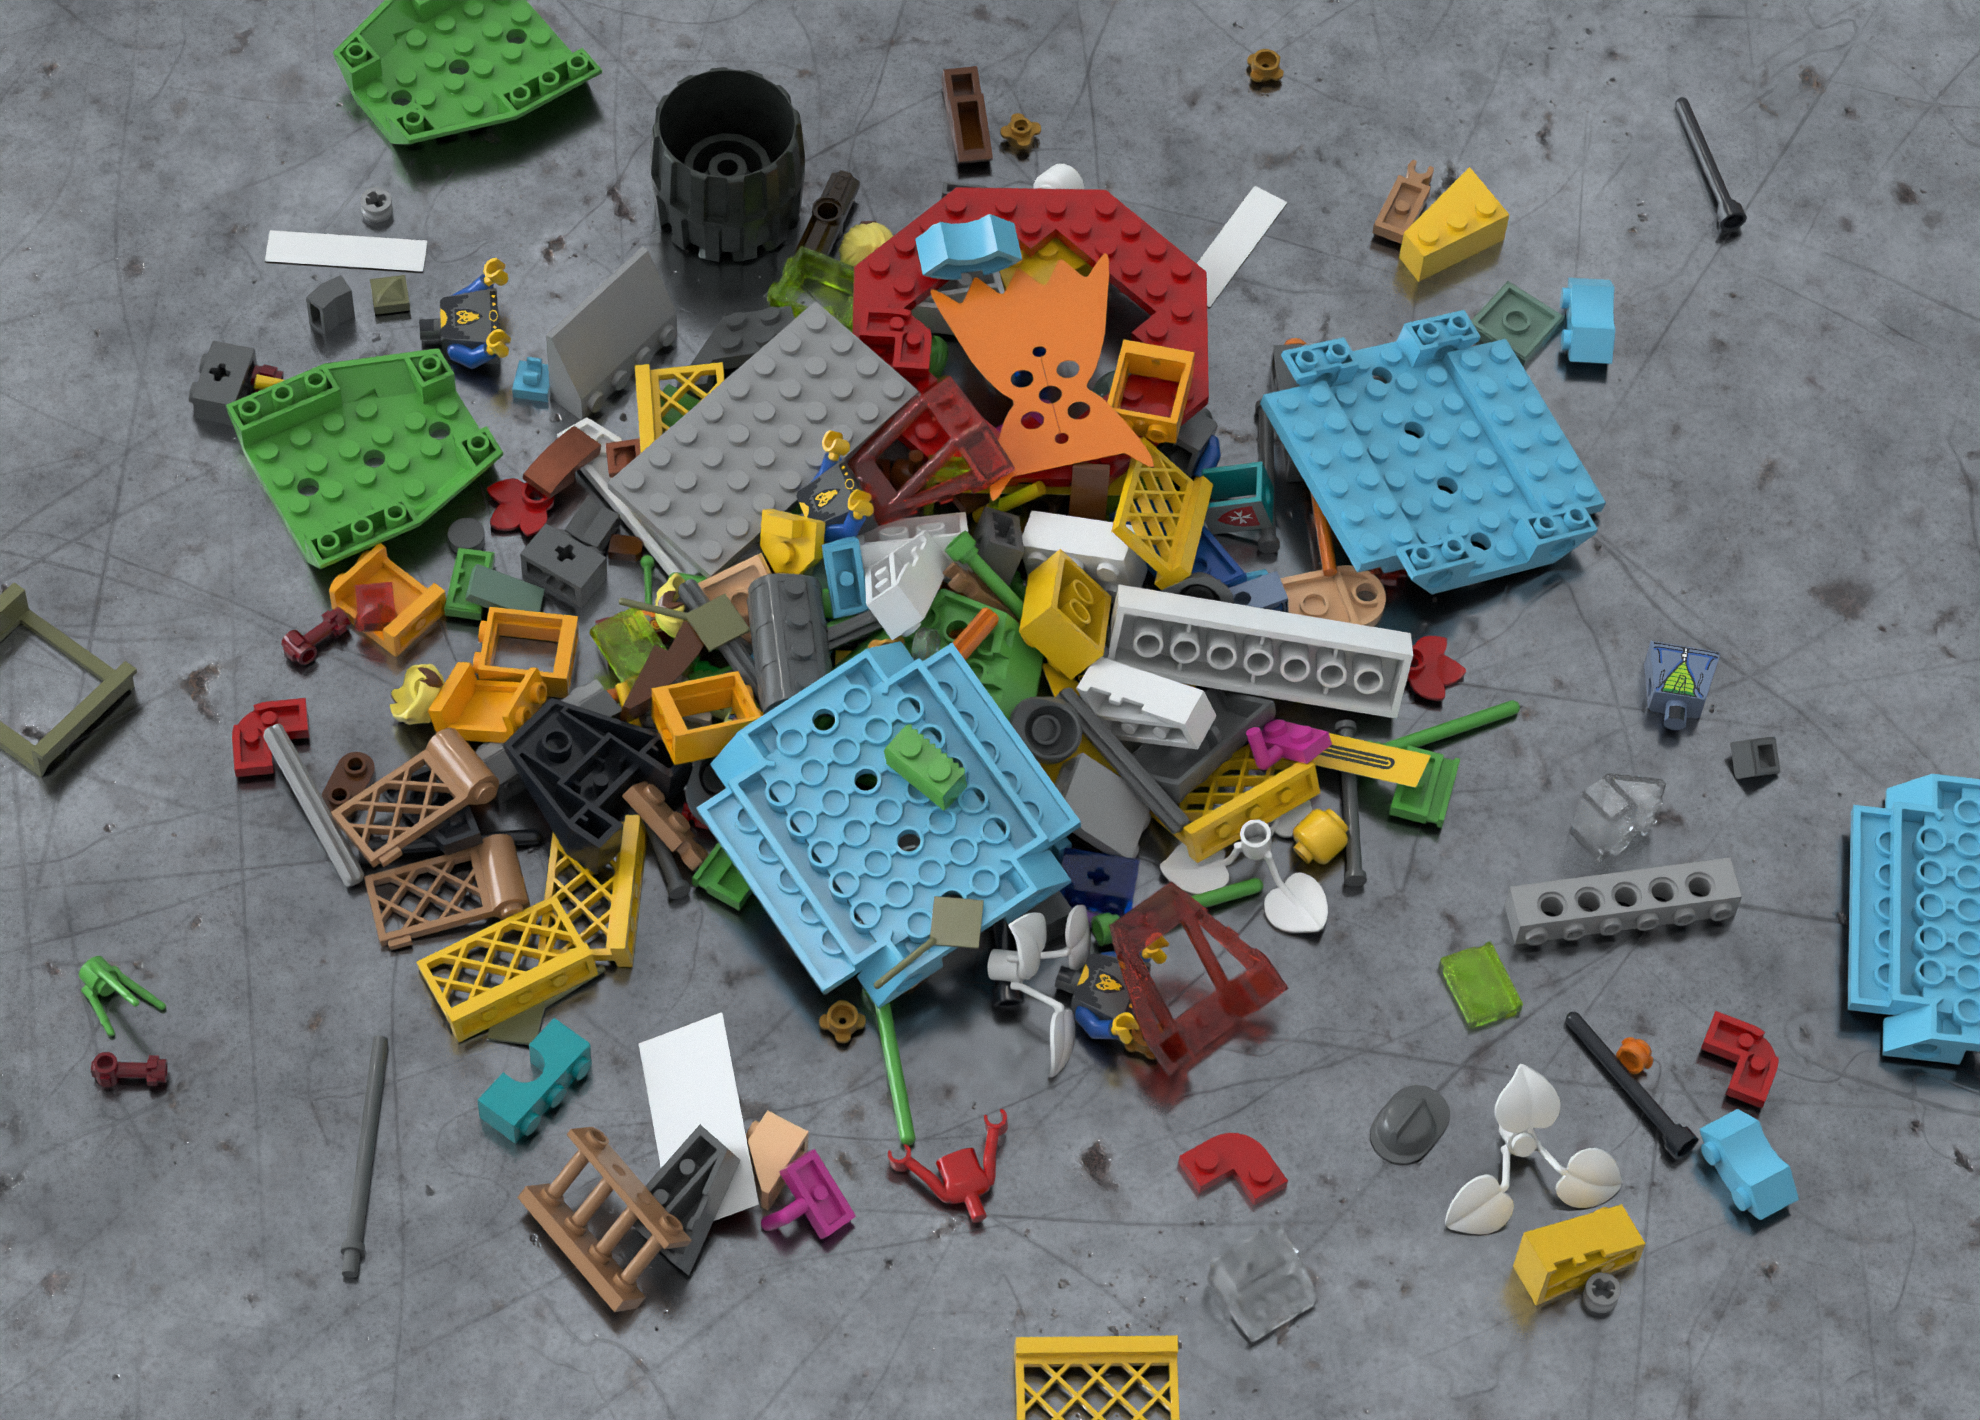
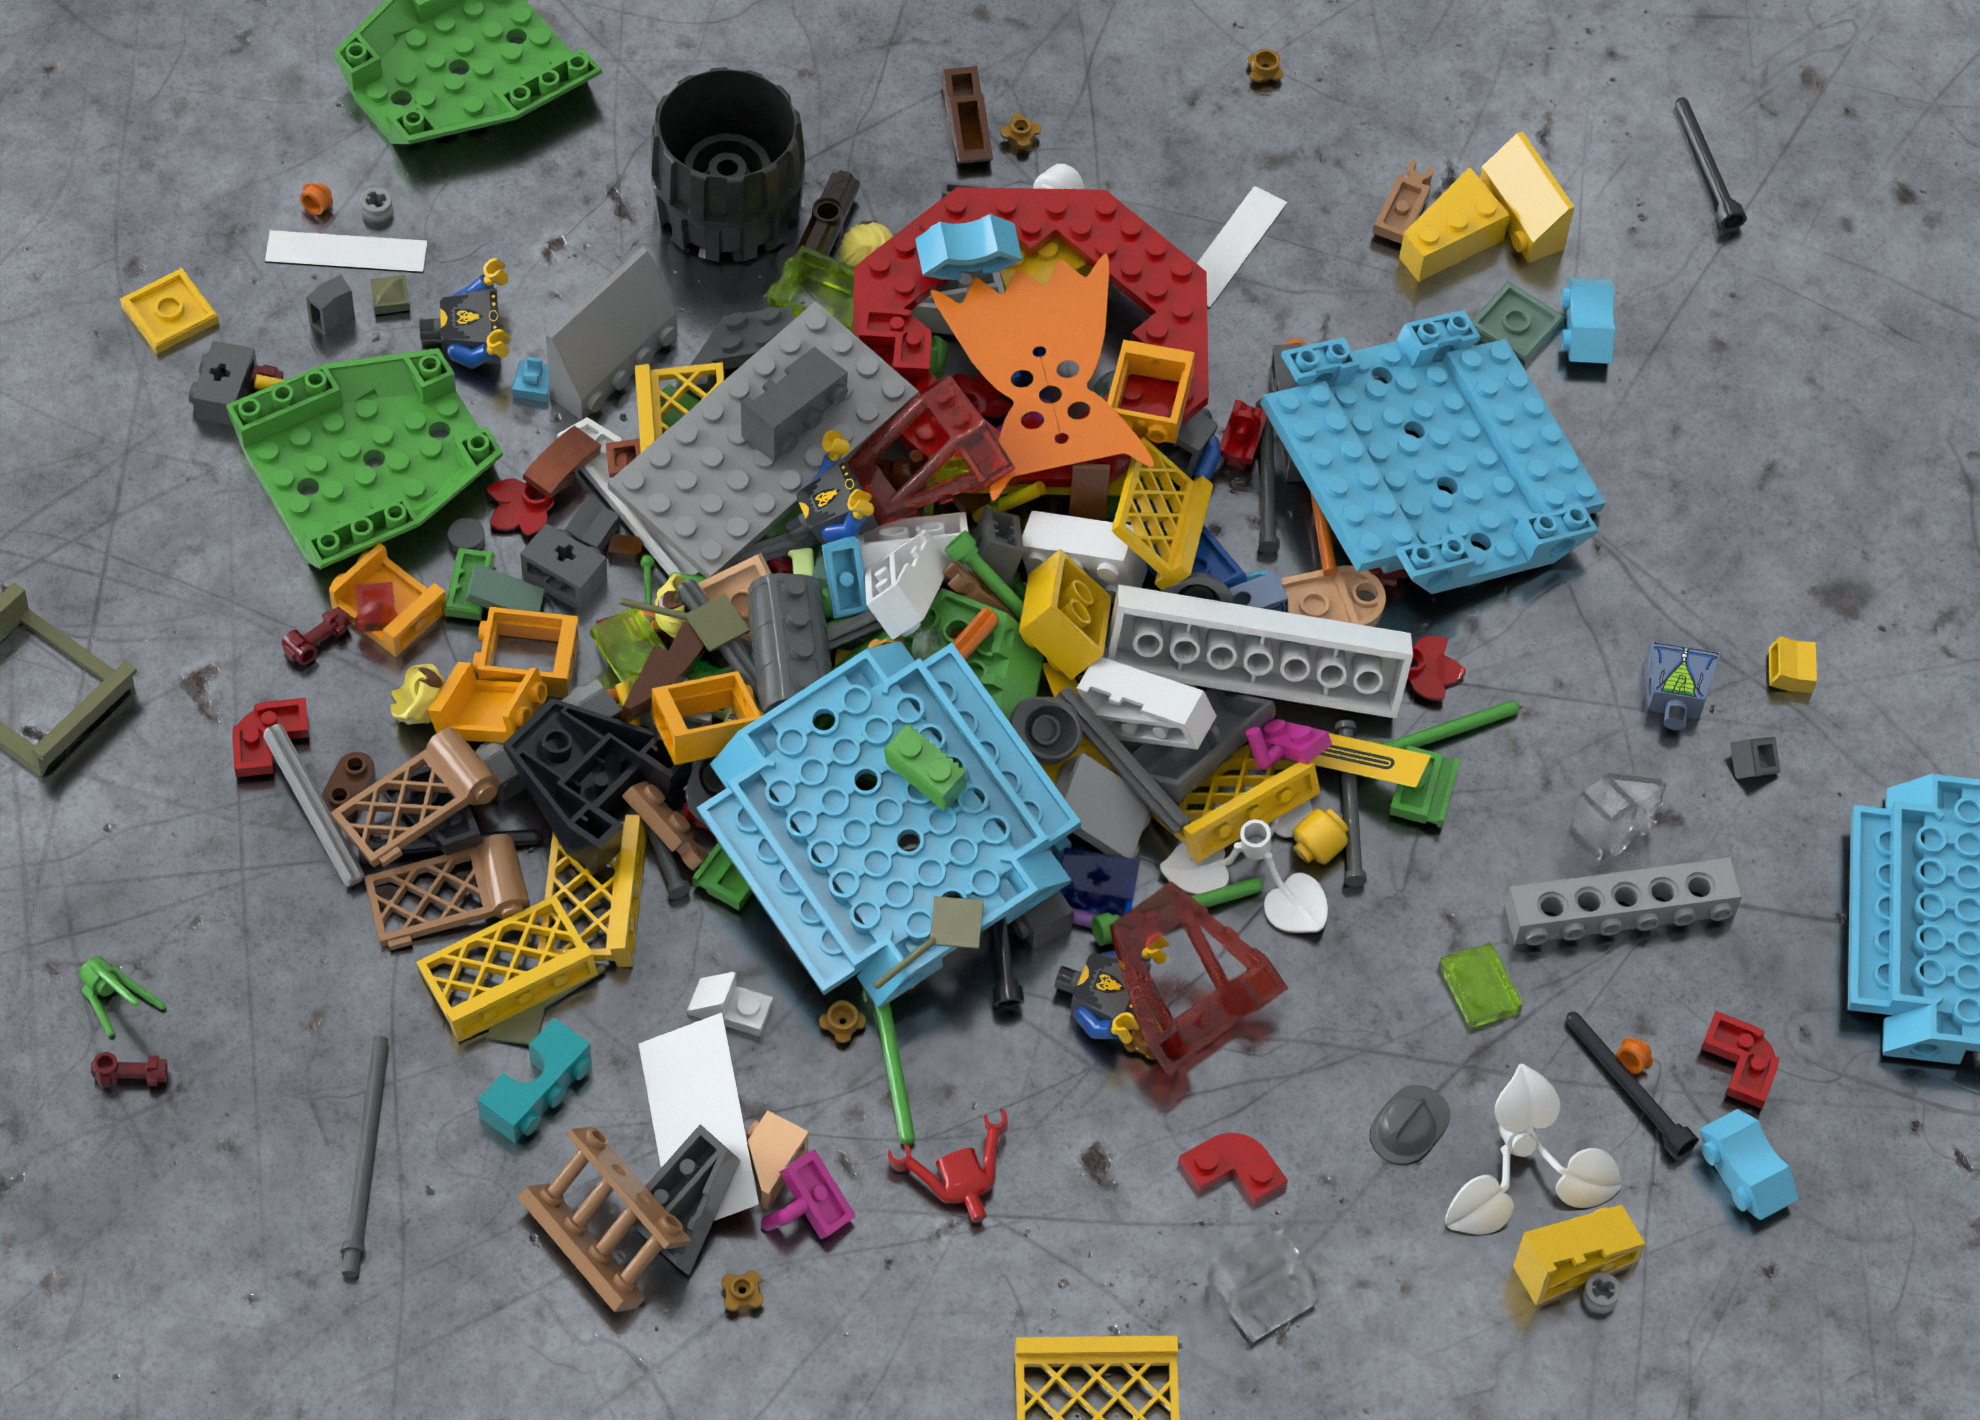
yellow plate [760,509,825,574] -> none
white plant [988,905,1091,1077] -> none
teal piece [1201,461,1274,534] -> none
none -> yellow tile [120,268,219,354]
none -> orange plate [300,182,333,215]
none -> white slope [687,972,773,1037]
none -> pearl gold plate [721,1270,764,1311]
none -> dark grey wedge [741,347,848,462]
none -> red plate [947,373,1013,418]
none -> red hips [1220,399,1268,469]
none -> yellow slope [1479,131,1575,263]
none -> yellow piece [1769,636,1817,693]

